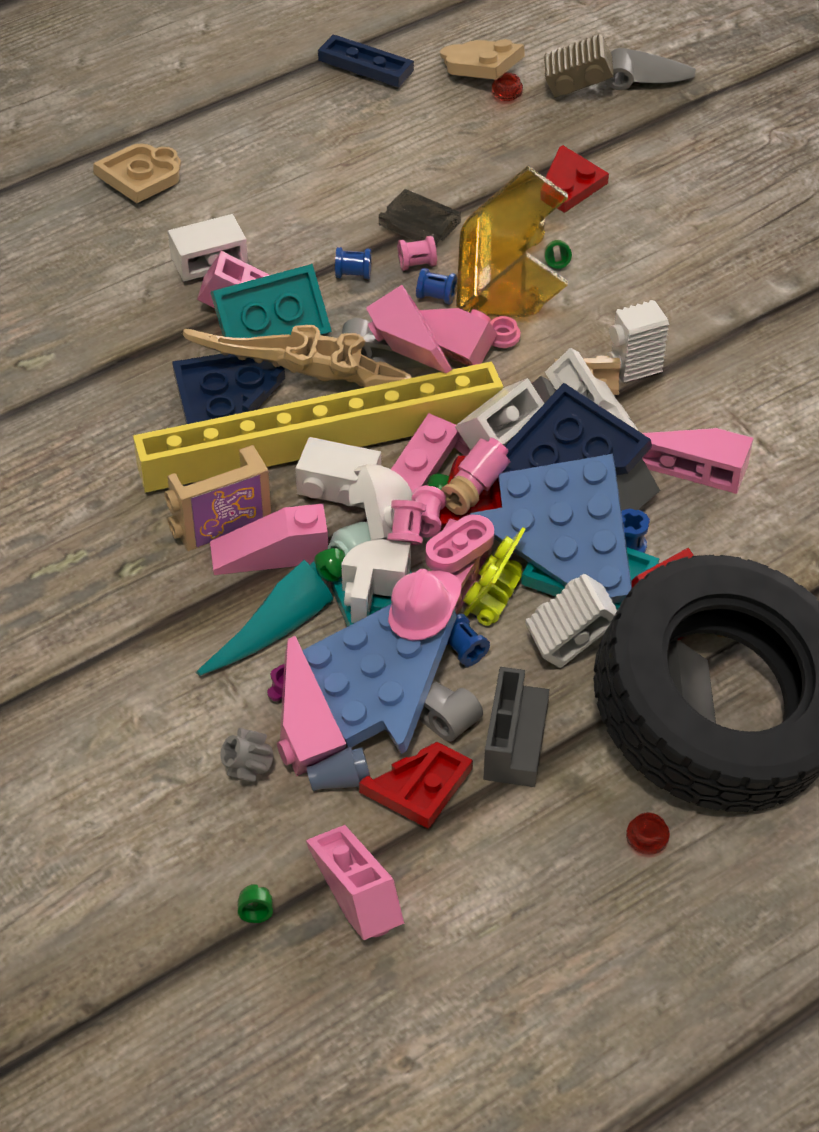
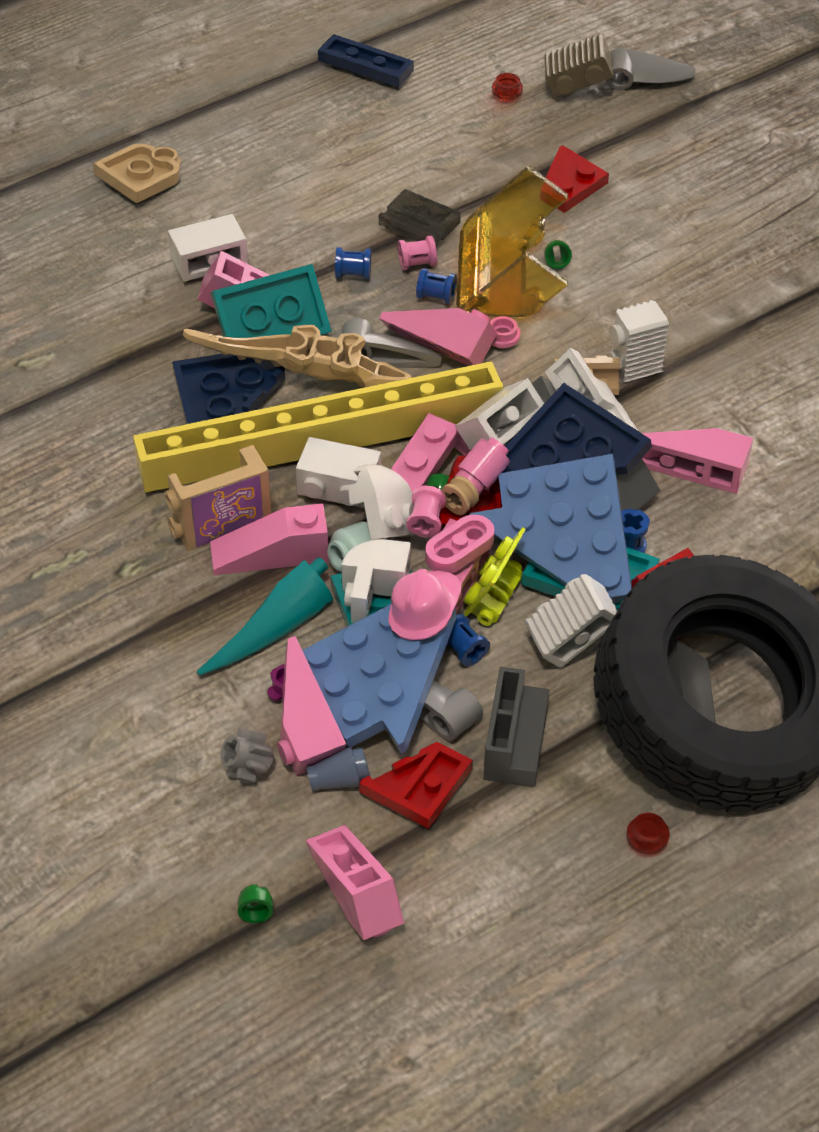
green hinge [314,548,345,582] -> none
bright pink slope [366,285,452,374] -> none
bright pink bush [387,500,426,545] -> none
tan plate [440,39,525,80] -> none

